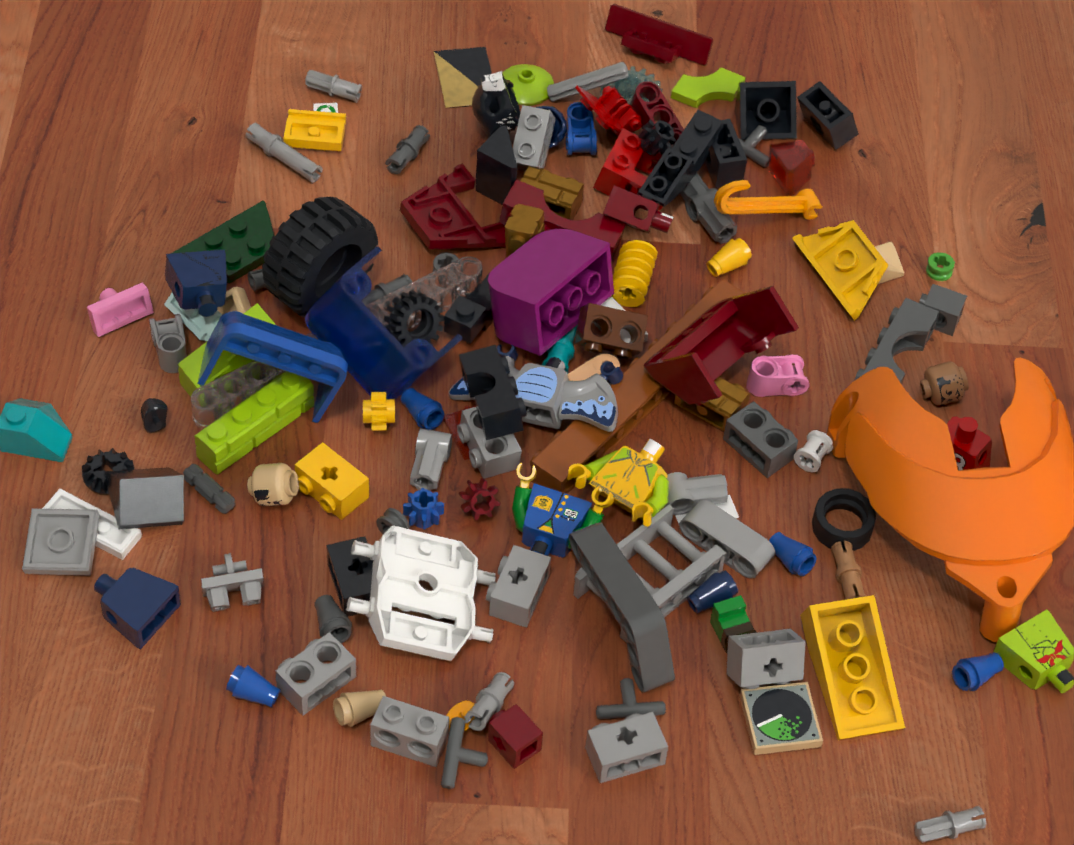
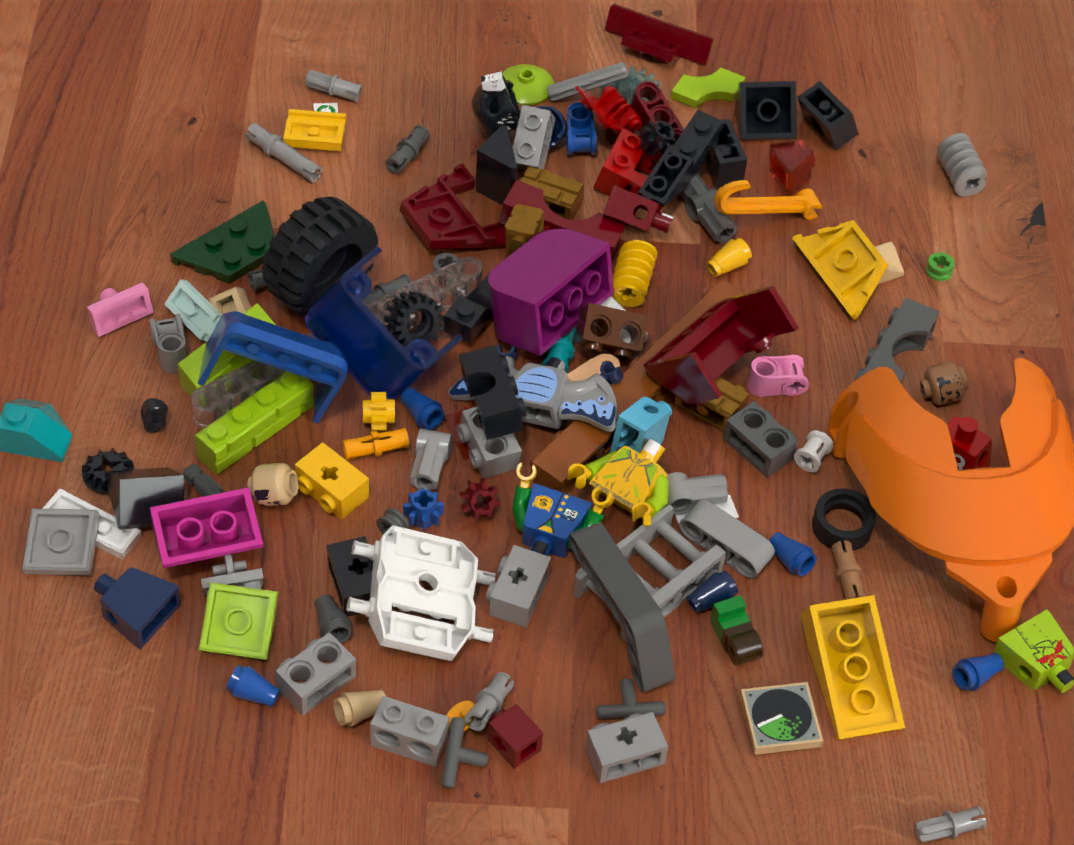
dark blue torso [165,249,227,317] -> none
sticker [434,47,492,108] -> none
light grey brick [727,629,806,689] -> none
dark grey piece [739,125,771,168] -> none
dark grey brick [919,284,967,336] -> none
none -> dark pink slope [150,487,264,568]
none -> lime tile [199,582,279,660]
none -> light orange pin [342,427,409,460]
none -> medium azure torso [610,397,672,453]
none -> light grey piece [937,133,987,197]

